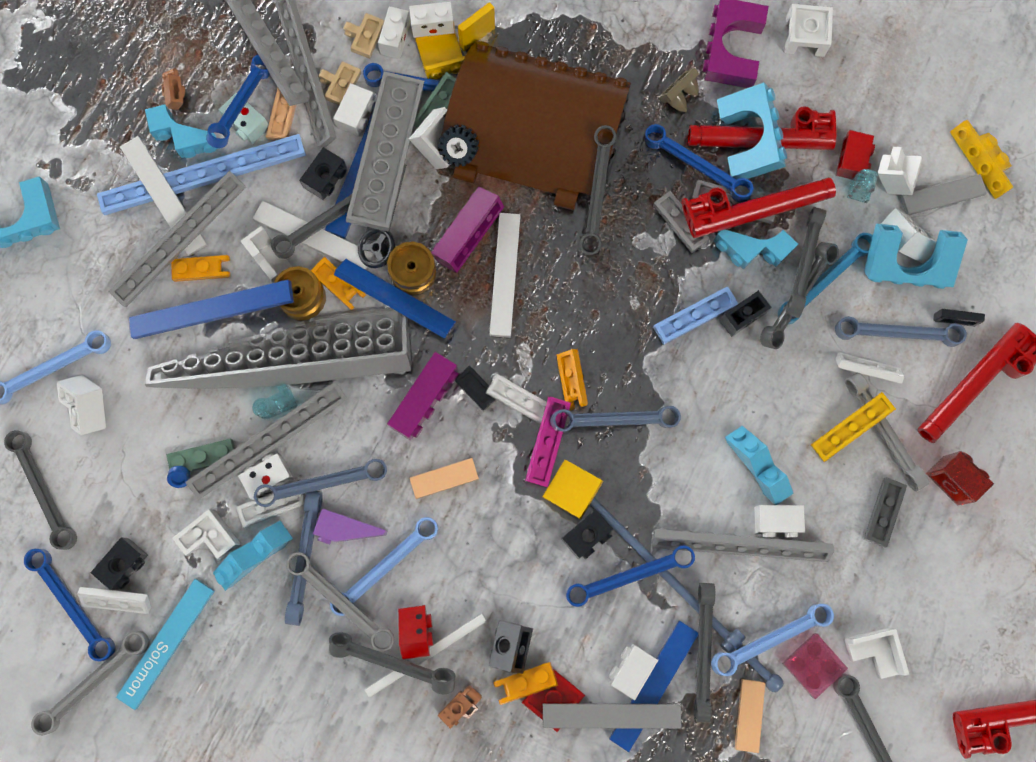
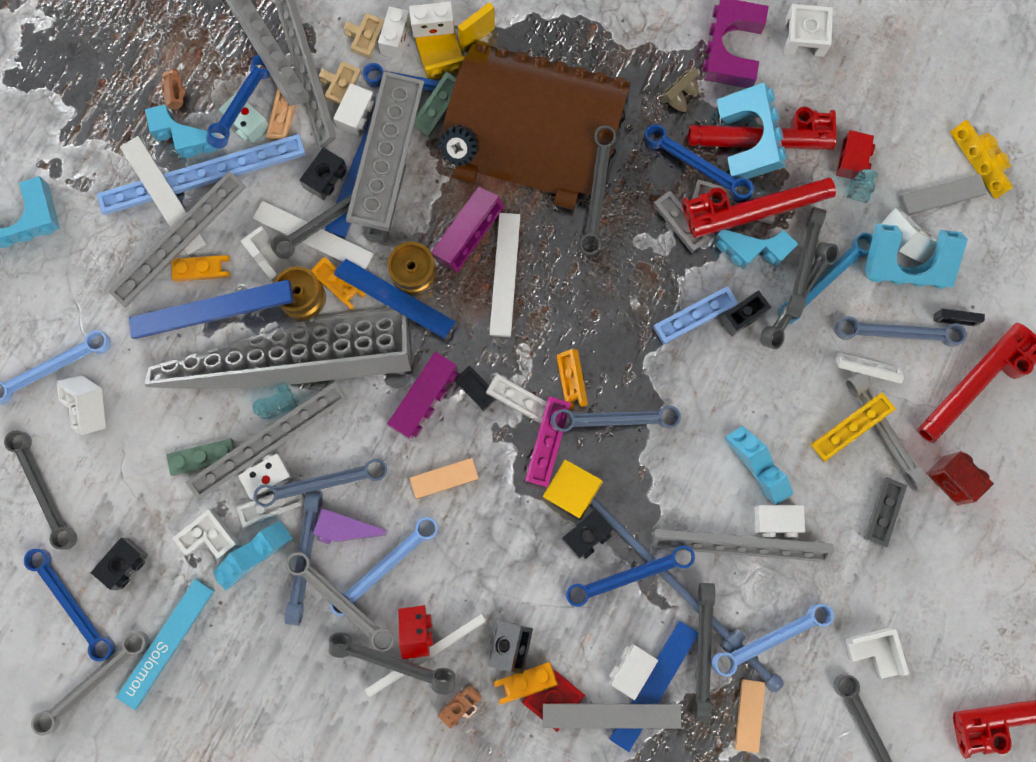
white tile [77,587,151,614] -> none
blue tile [167,466,191,488] -> none
black piece [358,228,395,269] -> none
white panel [409,107,449,169] -> none
clear pink plate [782,633,848,699] -> none
white panel [878,147,922,195] -> none

